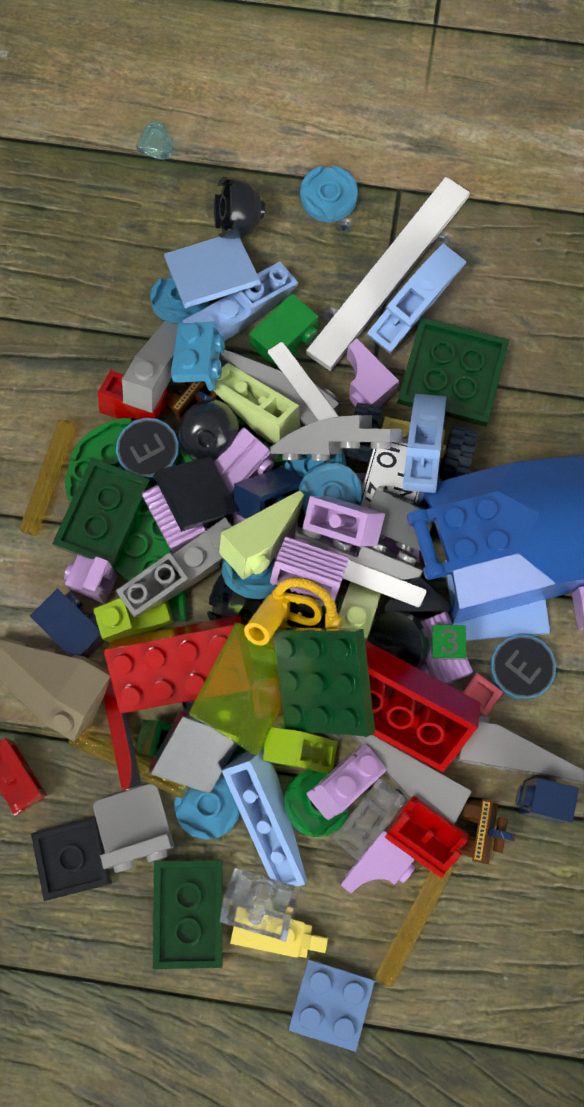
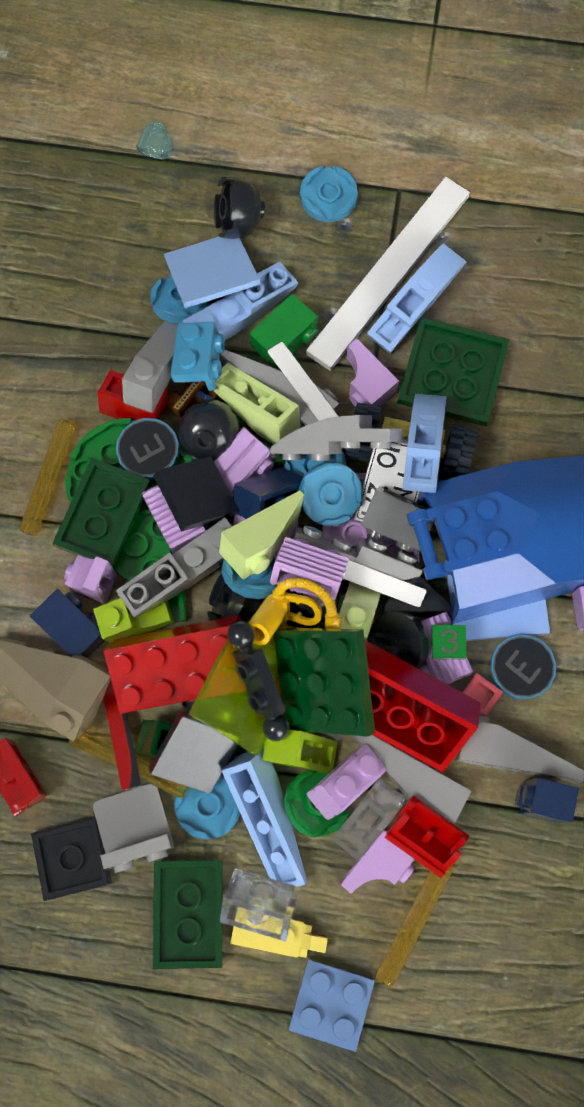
lavender brick [303,496,385,547] -> none
reddish brown hips [459,799,516,865] -> none
none -> black plate [227,621,290,741]

